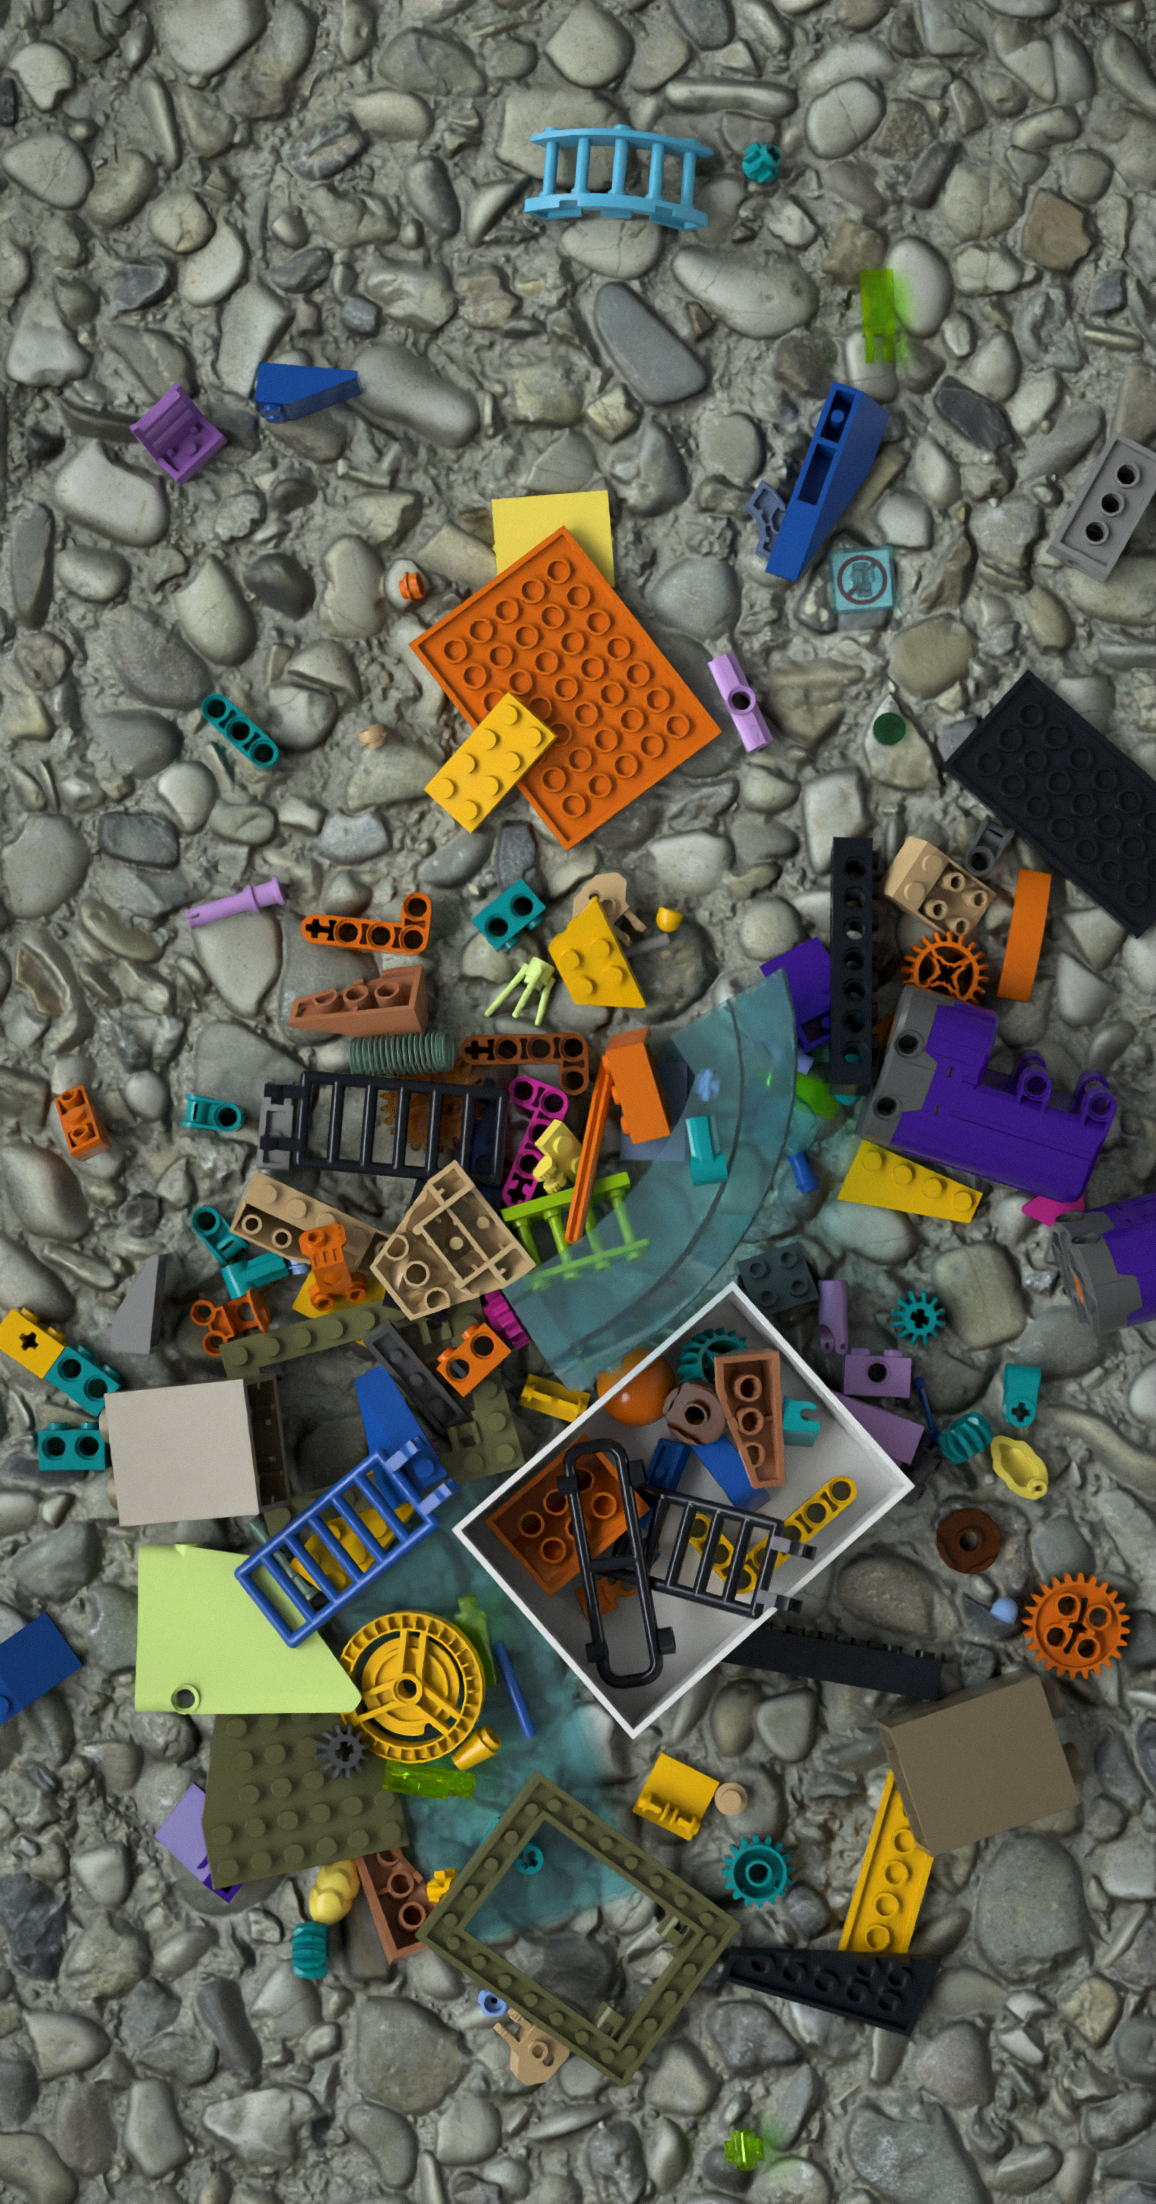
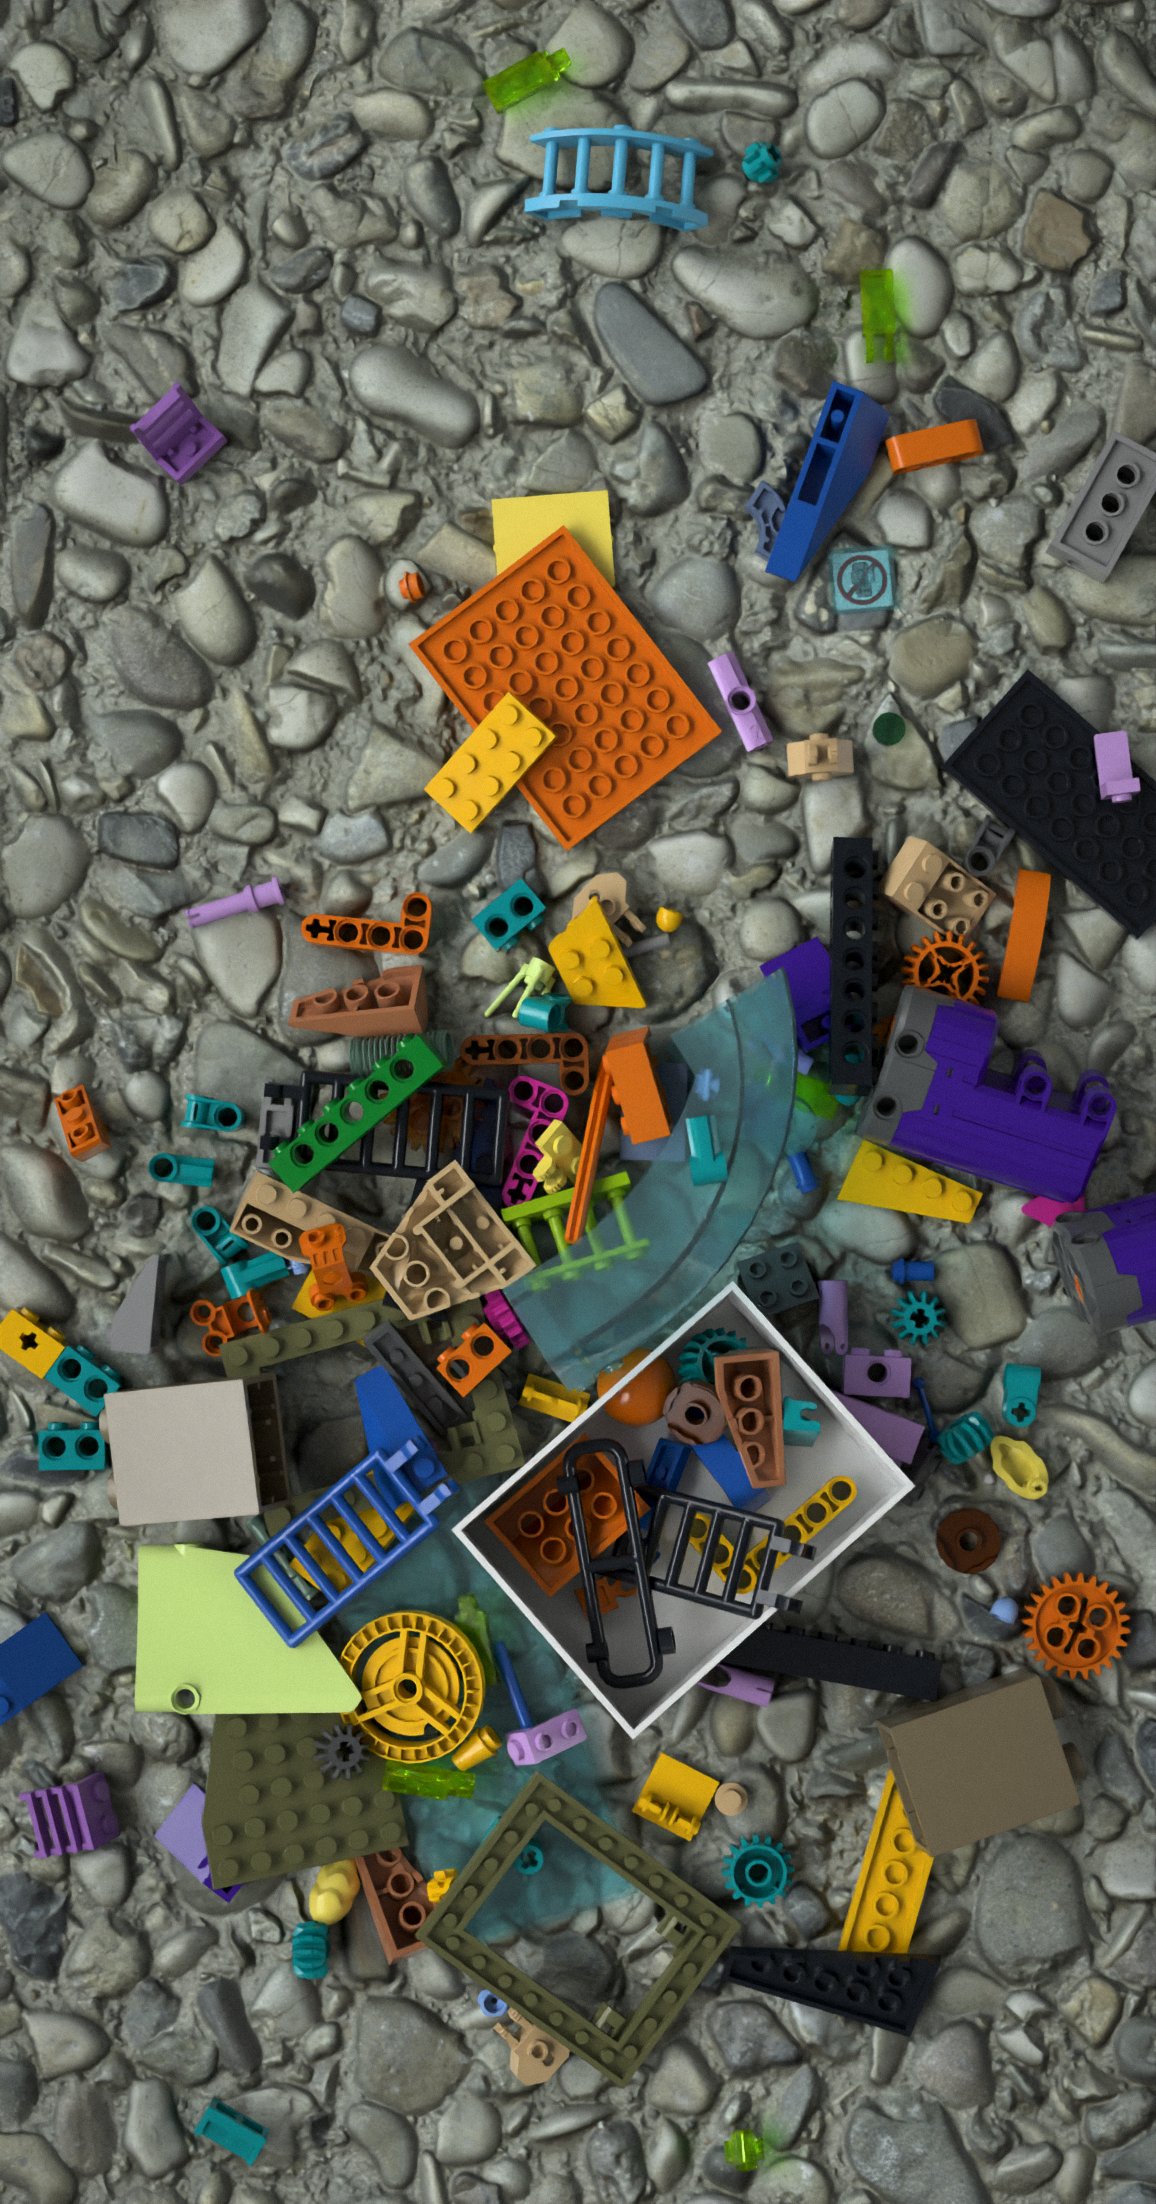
teal beam [201,693,281,772] -> none
blue slope [255,362,362,424] -> none
tan plate [358,723,389,750] -> none
none -> medium lavender plate [18,1772,120,1858]
none -> teal piece [148,1153,215,1188]
none -> teal hinge [194,2097,270,2166]
none -> green brick [268,1033,449,1193]
none -> clear neon green hinge [481,47,571,115]
none -> lavender bracket [504,1709,587,1766]
none -> teal piece [518,993,572,1032]
none -> lavender piece [697,1662,775,1708]
none -> tan hinge [786,733,854,782]
none -> orange beam [885,419,984,474]
none -> blue pin [892,1258,934,1284]
none -> lavender bracket [1093,731,1141,803]

